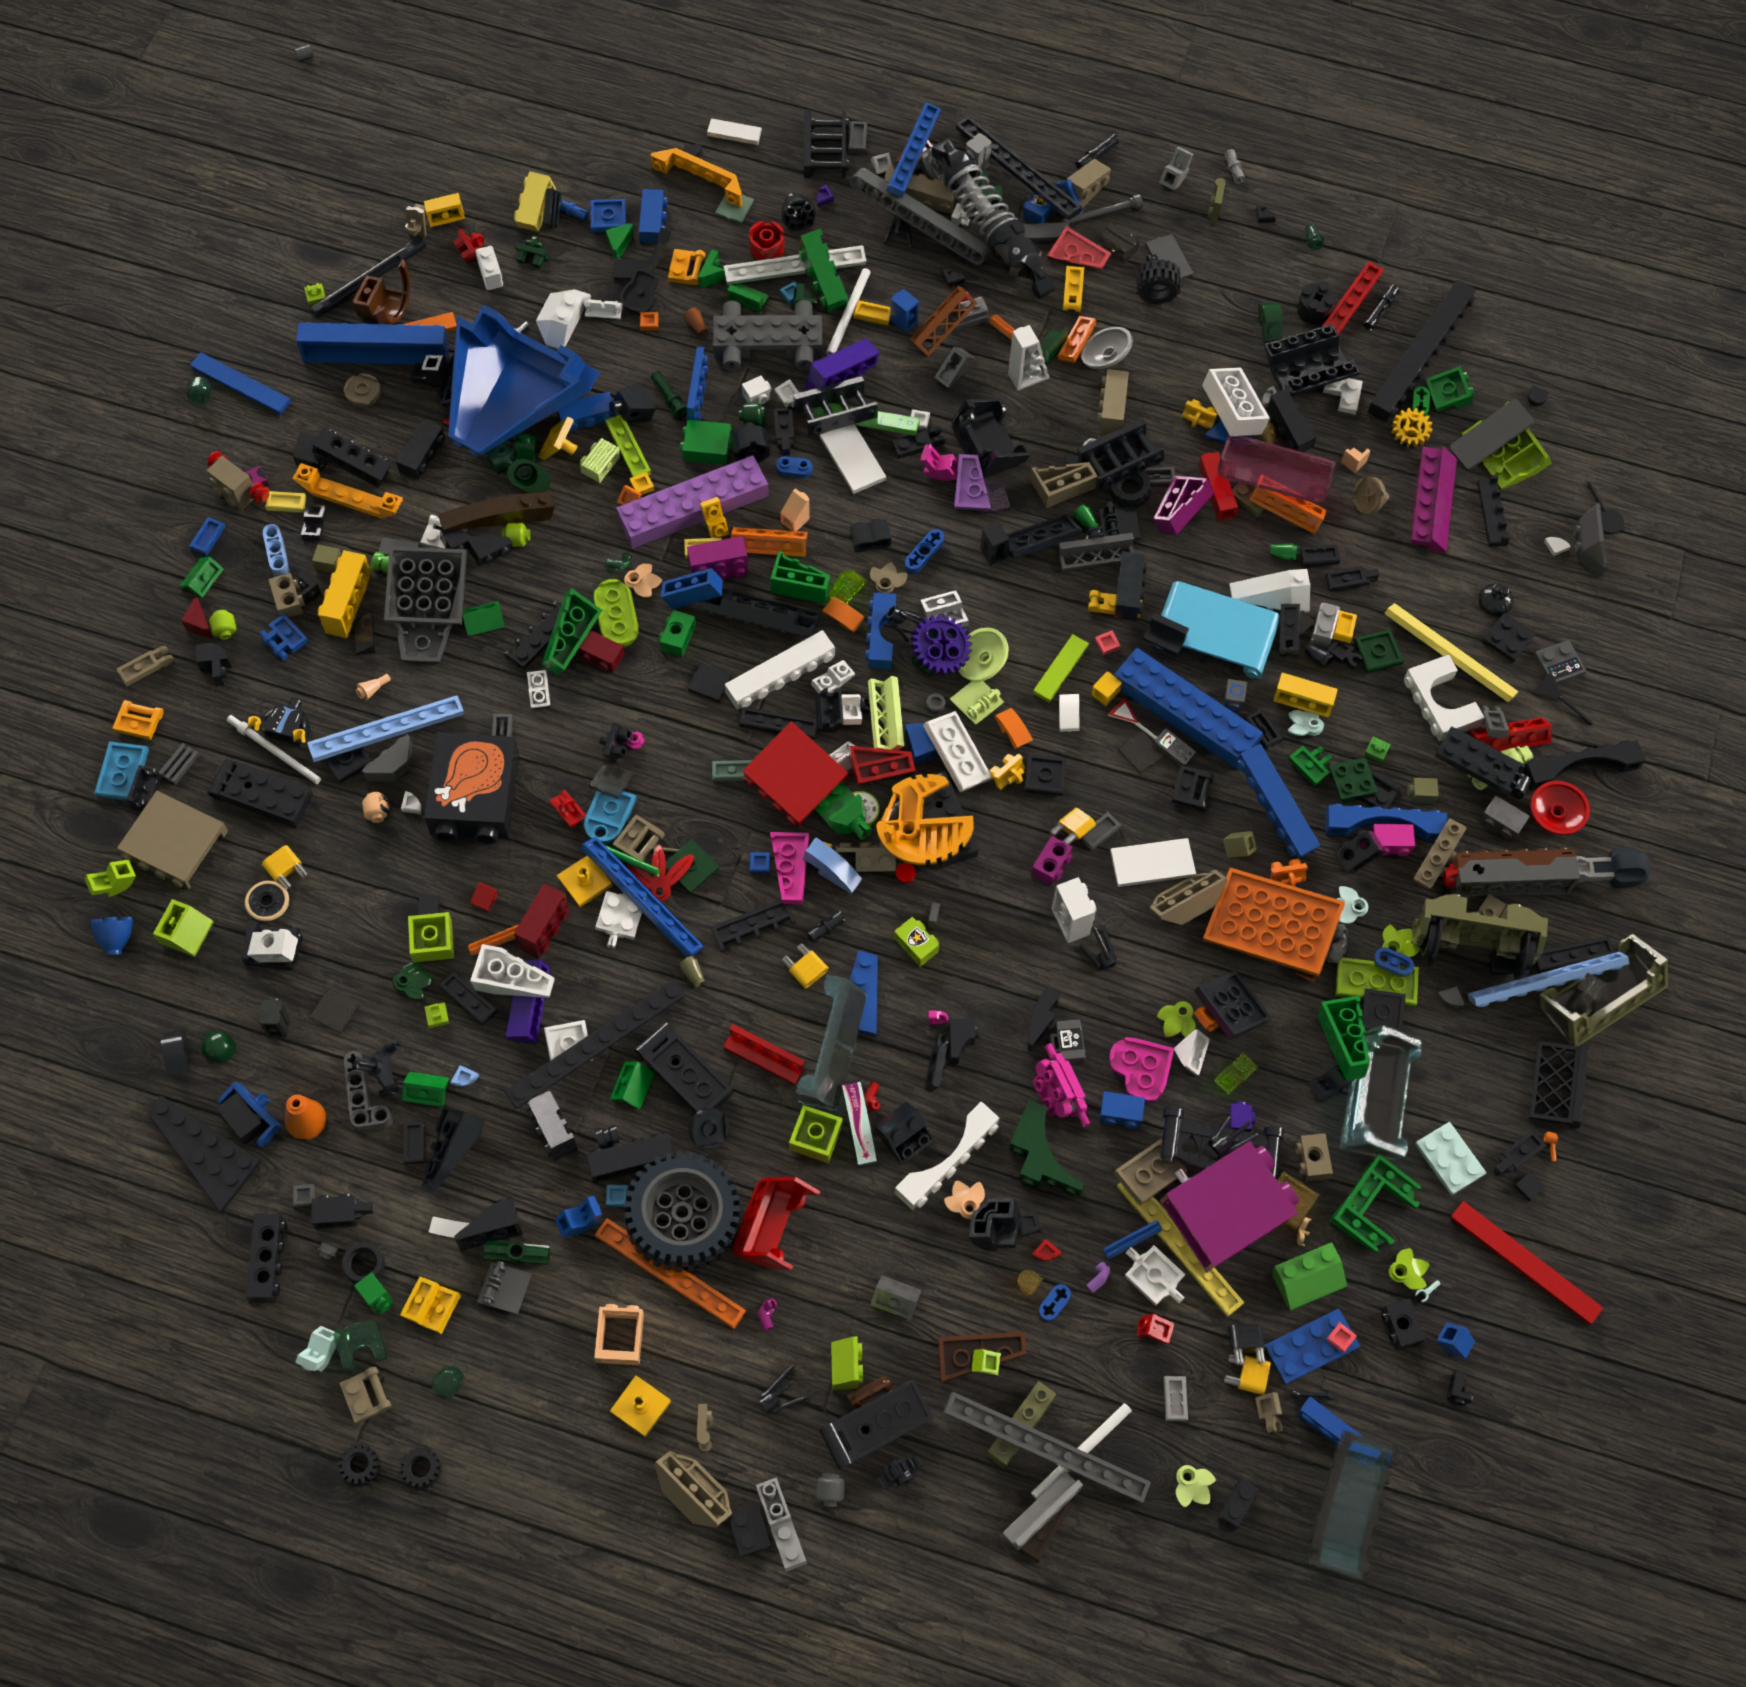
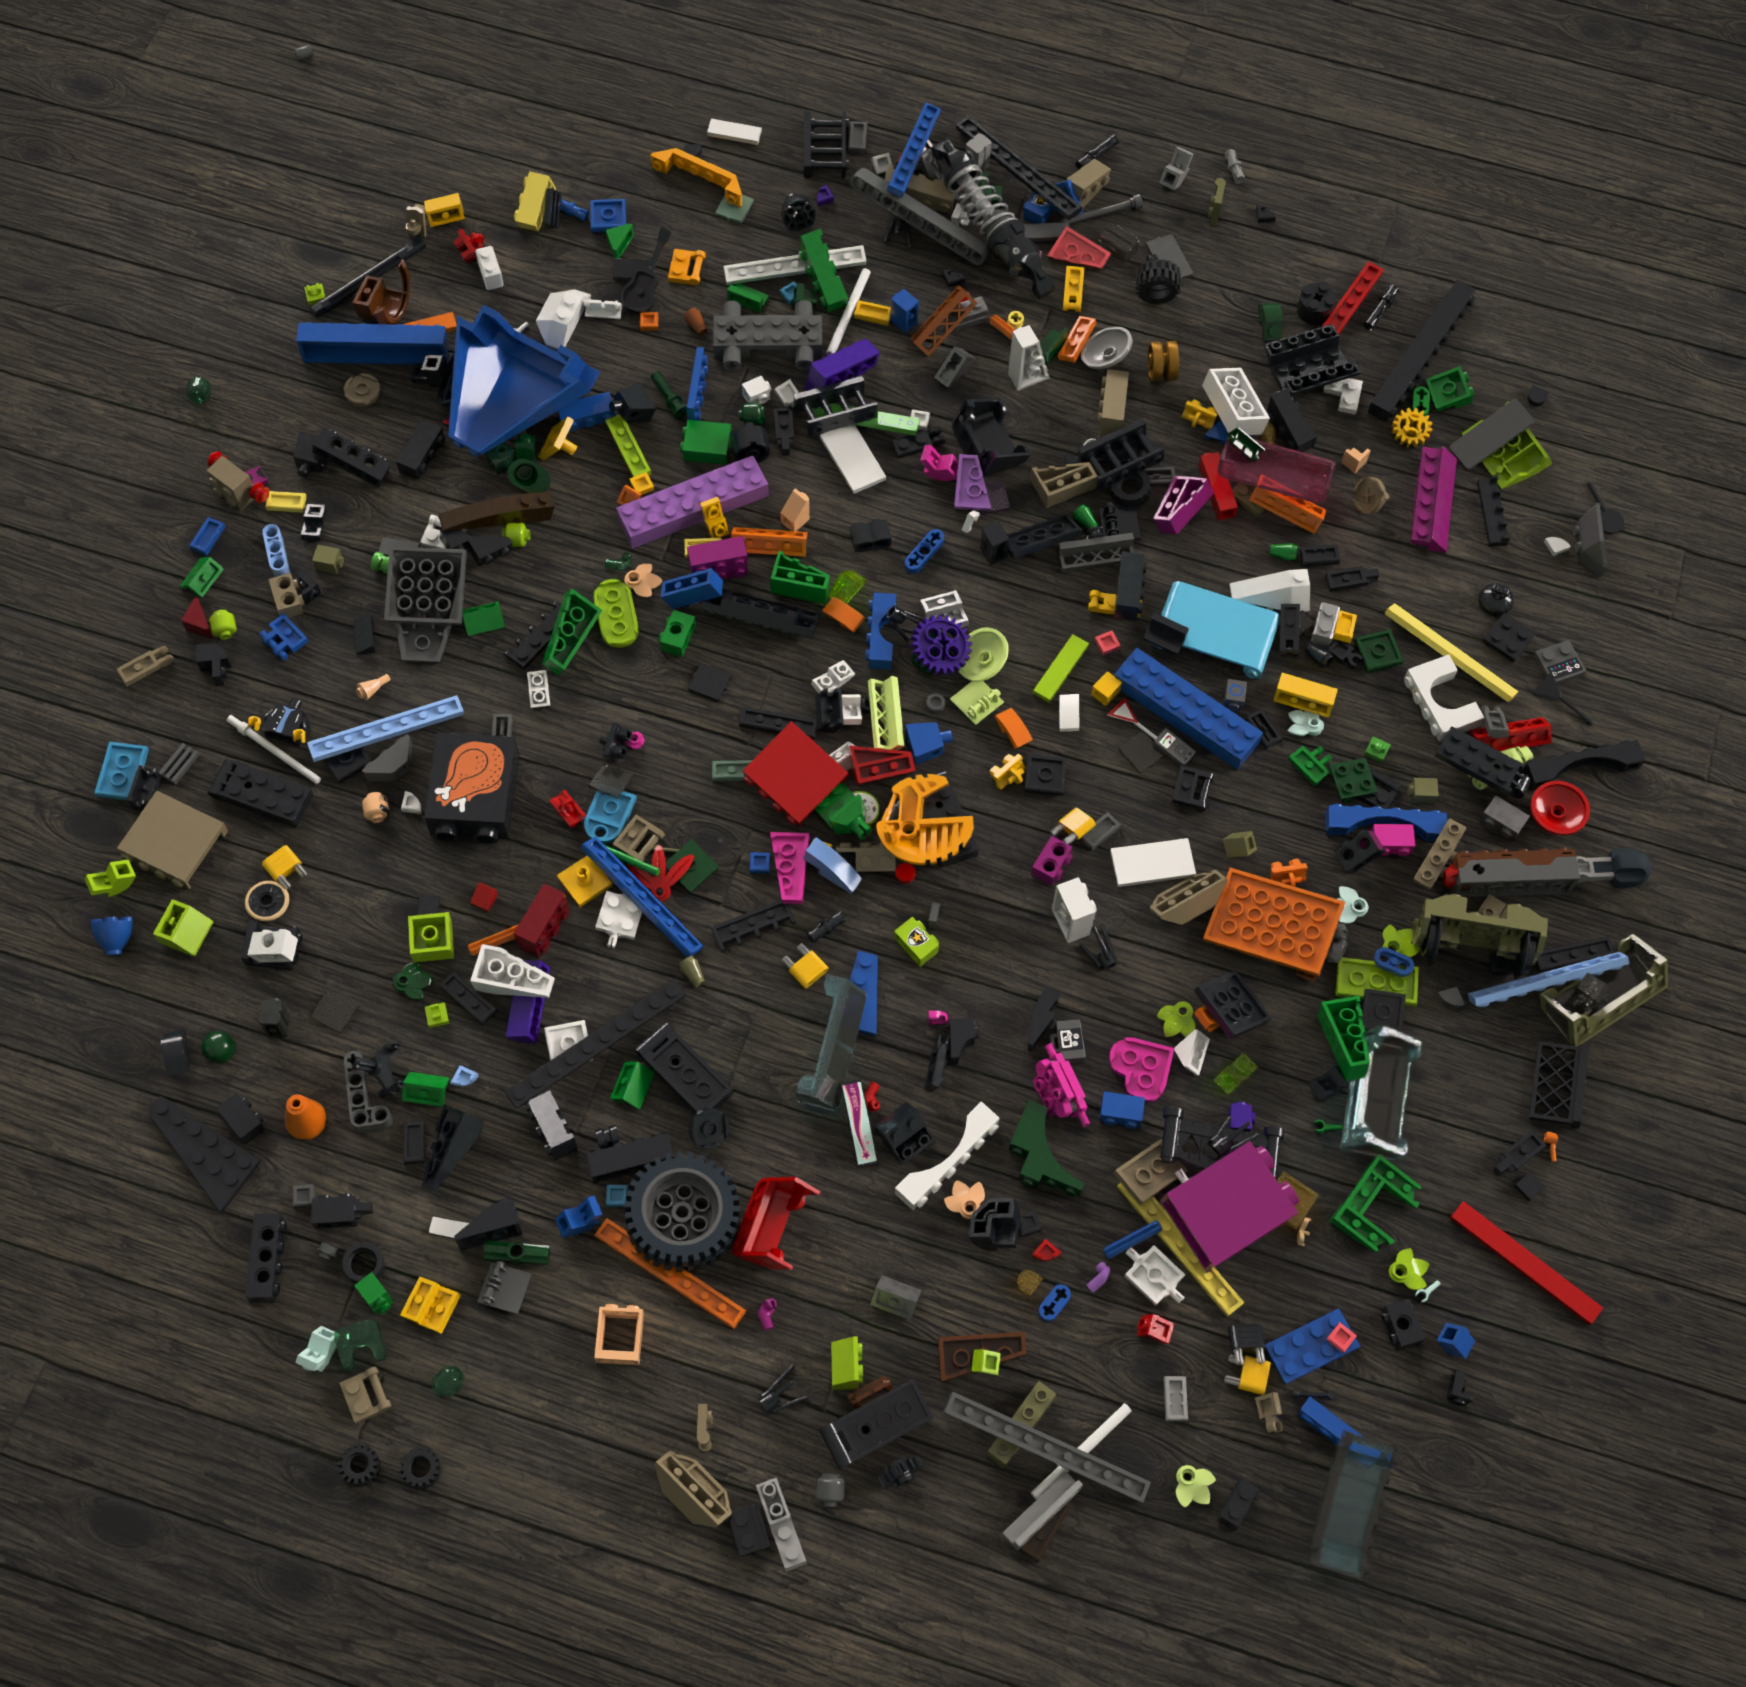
light orange plate [112,700,163,740] -> none
blue tile [190,352,291,415] -> none
blue piece [217,1082,282,1147] -> none
light orange slope [293,463,403,518] -> none
yellow brick [318,550,372,638] -> none
dark green hips [514,236,549,268] -> none
dark red brick [579,630,625,673] -> none
yellowish green brick [580,438,620,483] -> none
yellow tile [610,1376,671,1438] -> none
blue brick [639,189,668,244] -> none
green slope [698,250,725,288] -> none
red fence [723,1024,805,1086] -> none
white brick [725,630,835,710] -> none
red brick [749,221,785,261] -> none
blue plate [776,456,813,478] -> none
lime brick [789,1105,843,1163] -> none
dark tan plate [870,562,908,594] -> none
white tile [923,711,993,792] -> none
blue brick [1236,744,1320,859] -> none
light grey tile [1262,386,1277,408] -> none
bright green slope [1271,1242,1347,1311] -> none
dark tan brick [1295,1133,1333,1182] -> none
clear green cone [1305,224,1324,250] -> none
light aqua plate [1415,1122,1486,1196] -> none
none -> white tile [962,510,980,533]
none -> light yellow bush [1007,311,1024,329]
none -> pearl gold wheel [1147,341,1179,382]
none -> dark green hinge [1227,427,1265,462]
none -> green hand [1314,1120,1343,1135]

